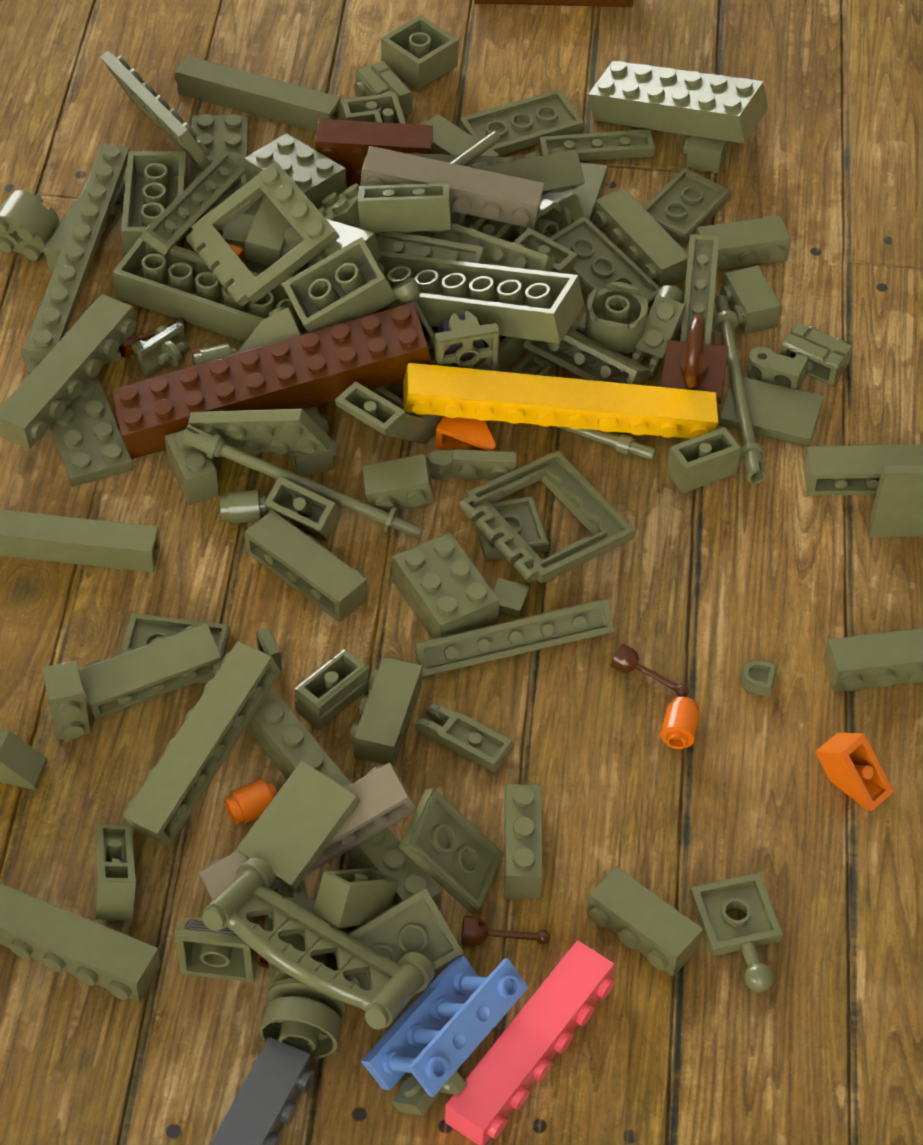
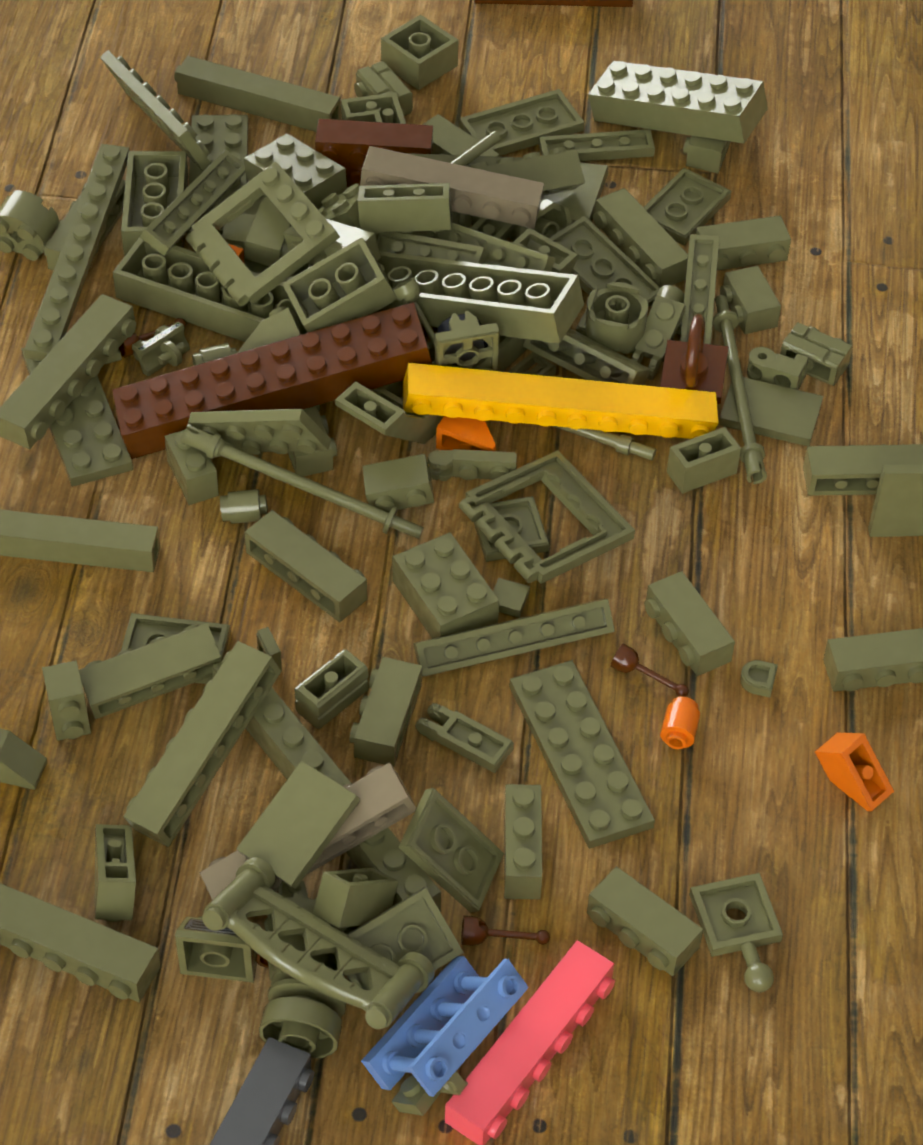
orange brick [224,778,277,825] -> none
olive brick [264,476,343,541] -> none
none -> olive plate [509,660,655,849]
none -> olive brick [644,571,735,676]

